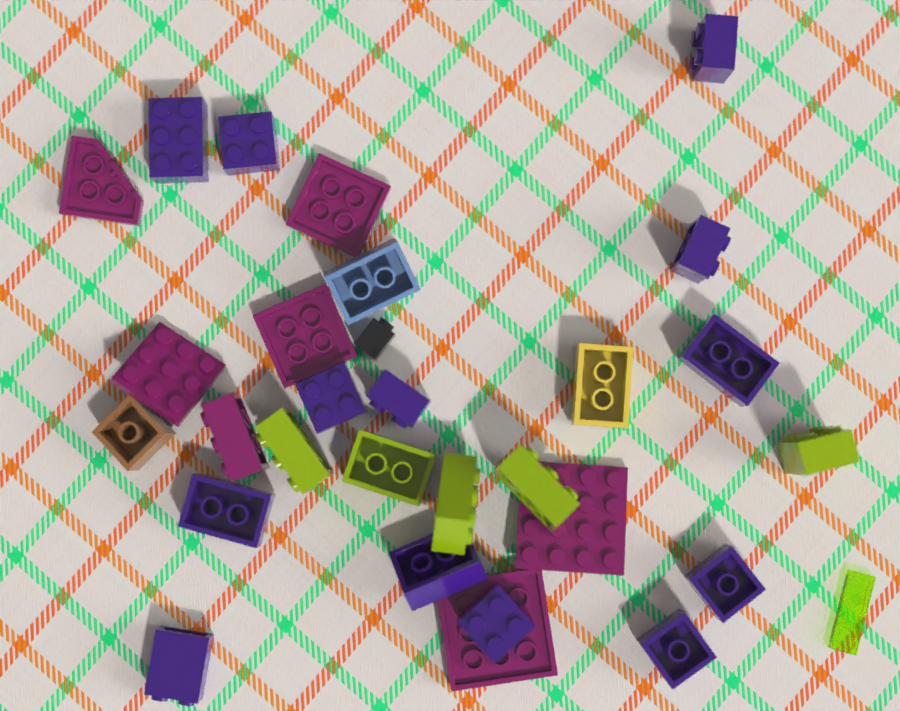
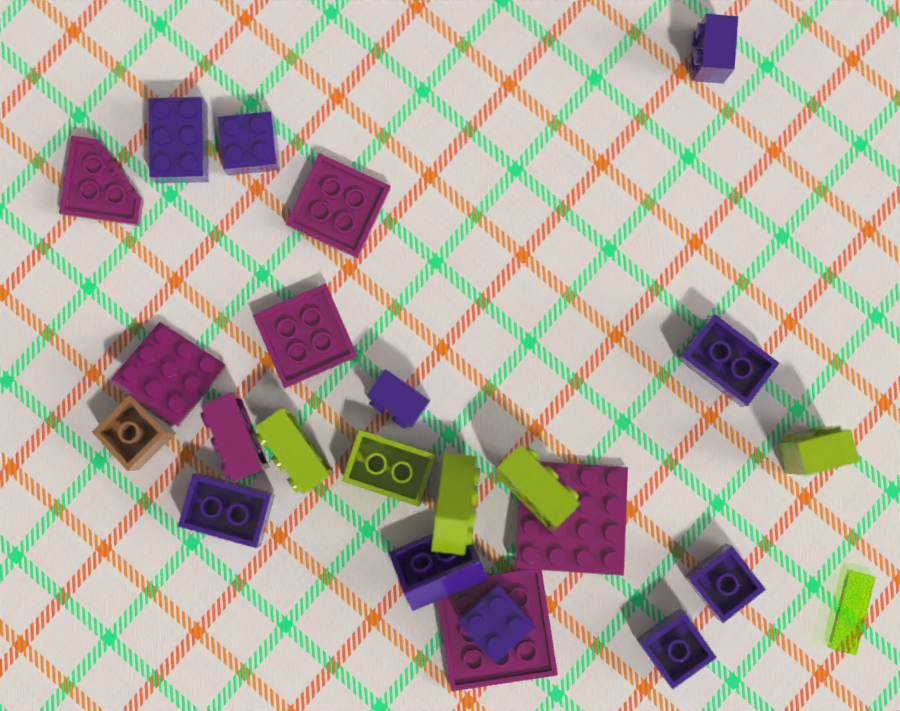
dark purple brick [144,625,214,706] -> none
dark purple brick [295,362,368,434] -> none
medium blue brick [323,238,421,325] -> none
black brick [354,317,396,361] -> none
light yellow brick [571,343,633,428] -> none
dark purple brick [670,215,731,284] -> none

